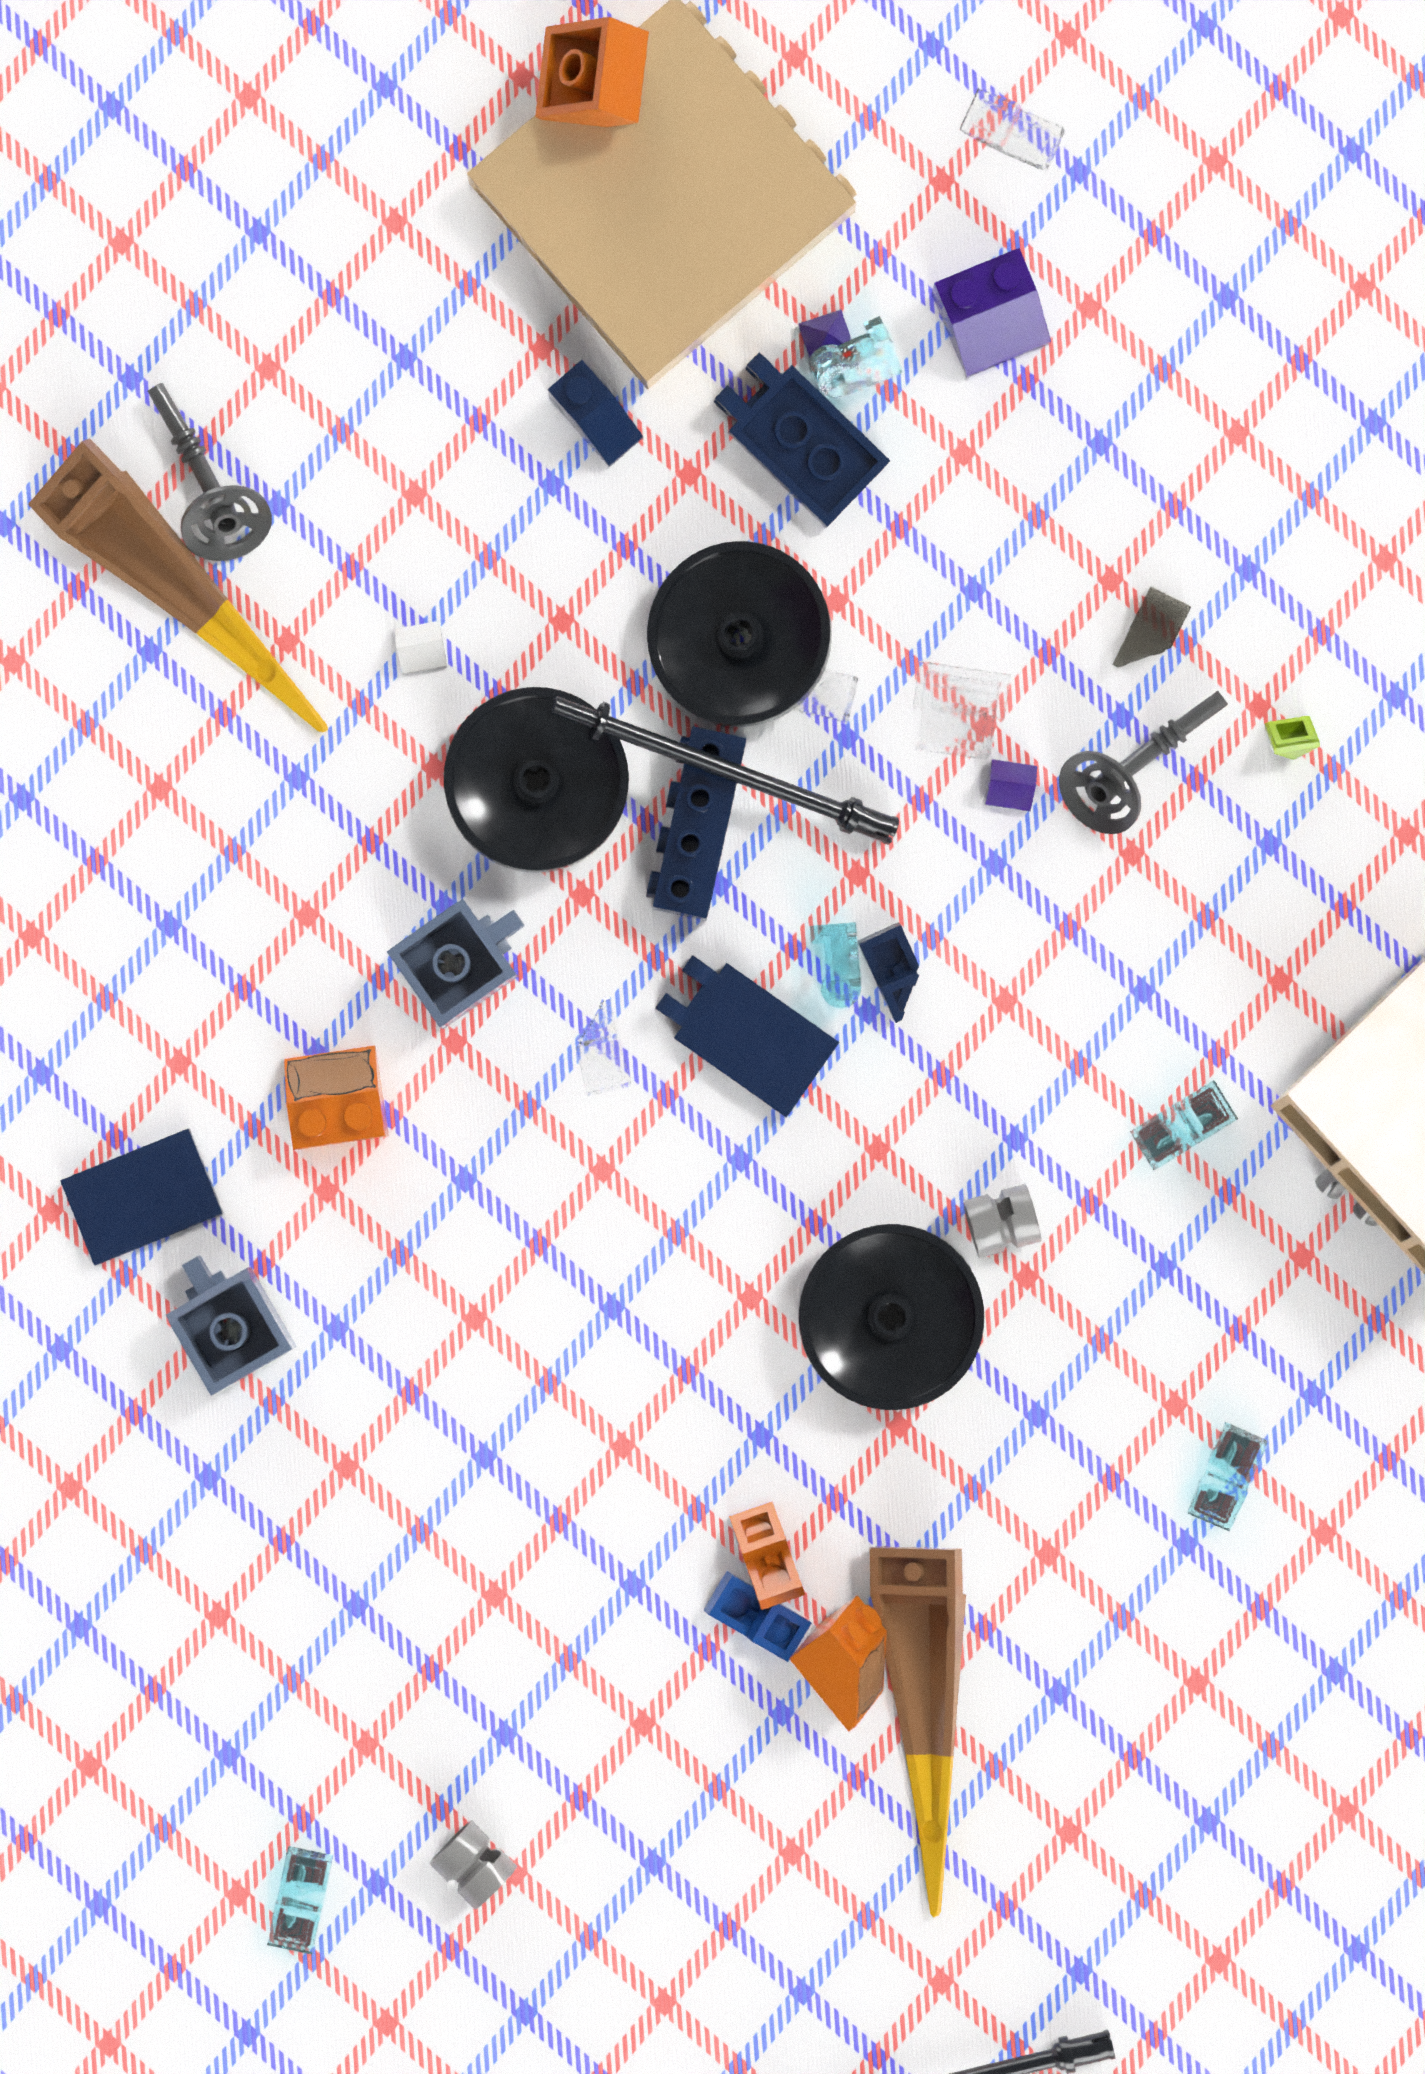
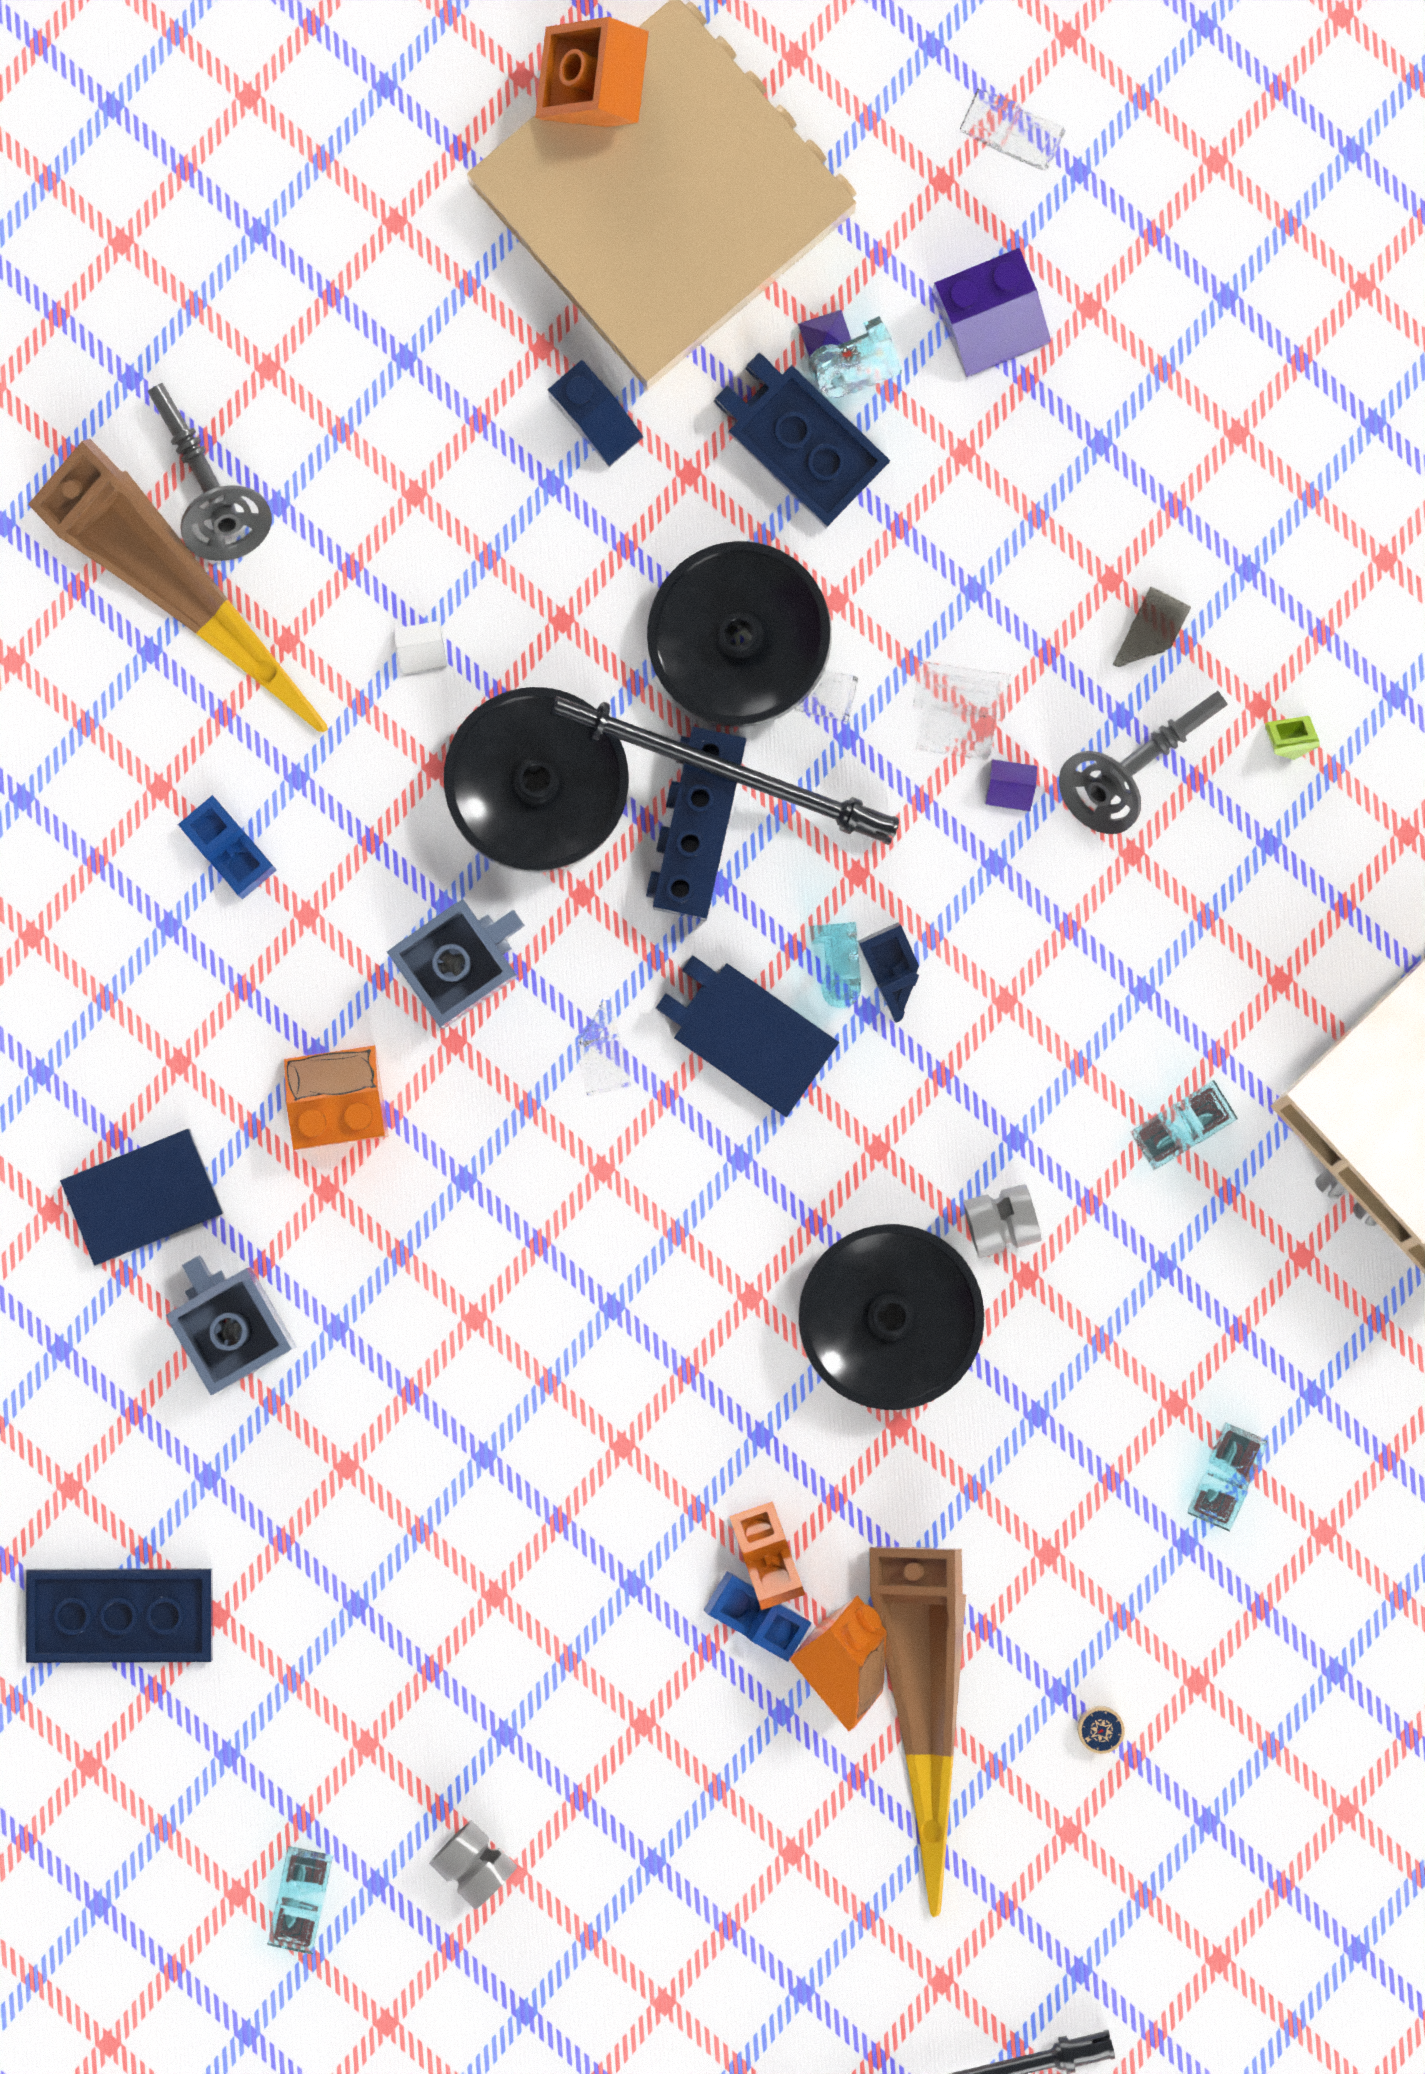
none -> dark blue tile [26,1568,213,1663]
none -> blue slope [177,795,277,900]
none -> tile [1077,1705,1125,1754]

